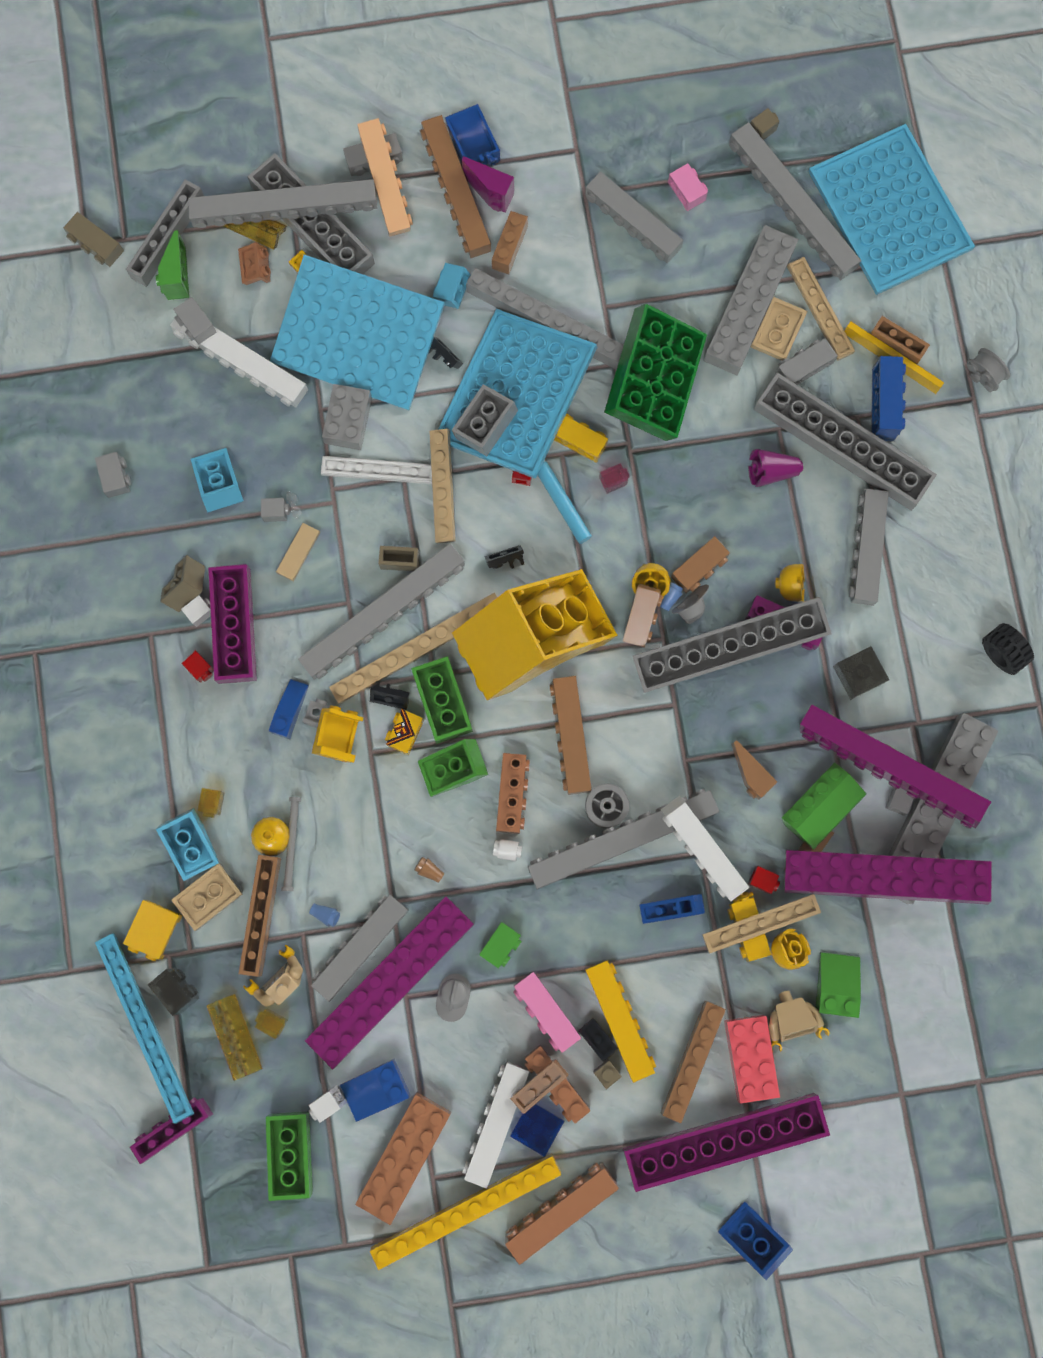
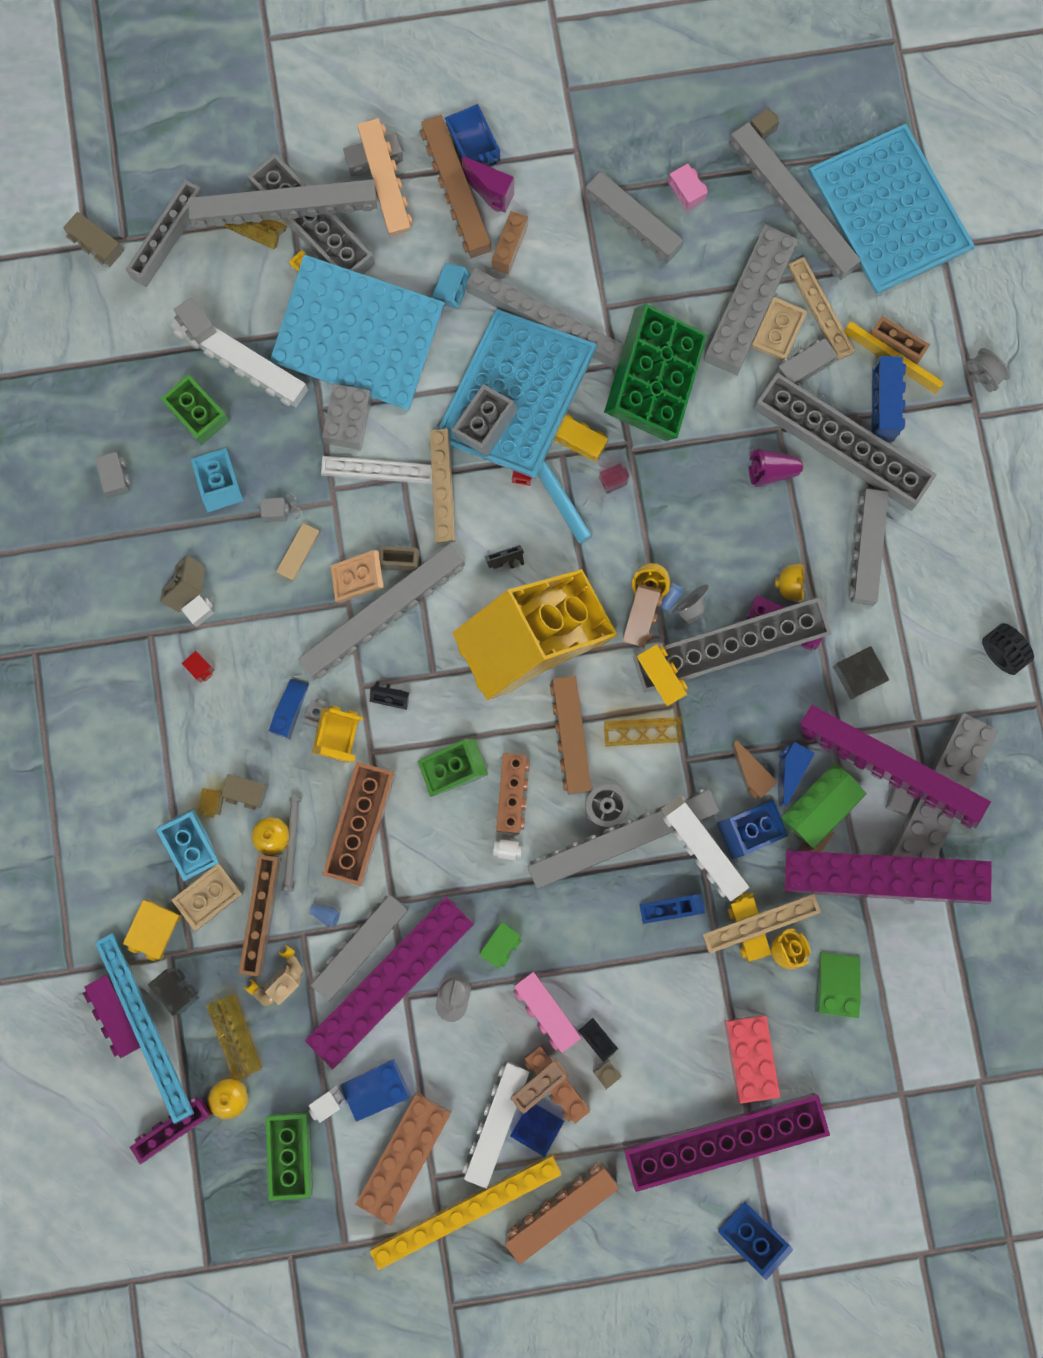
bright green slope [156,230,189,300] -> none
magenta brick [208,564,257,684] -> none
nougat bracket [238,242,271,285] -> none
clear yellow brick [255,1009,288,1039] -> none
tan plate [329,592,497,704] -> none
yellow brick [385,709,424,755] -> none
bright green brick [411,656,473,744] -> none
medium nougat cone [414,857,444,883] -> none
black plate [429,336,463,369] -> none
yellow brick [585,960,656,1083] -> none
medium nougat brick [660,1000,726,1123] -> none
medium nougat brick [671,536,730,594] -> none
red brick [748,866,780,894] -> none
tan torso [768,991,830,1052] -> none
none -> magenta brick [82,975,141,1059]
none -> bright green brick [160,374,229,445]
none -> yellow cylinder [208,1078,249,1120]
none -> dark tan brick [221,774,268,810]
none -> nougat brick [322,761,396,886]
none -> light nougat plate [330,550,384,603]
none -> clear yellow fence [604,717,682,747]
none -> yellow brick [637,644,689,706]
none -> blue slope [717,800,788,859]
none -> blue slope [778,742,815,808]

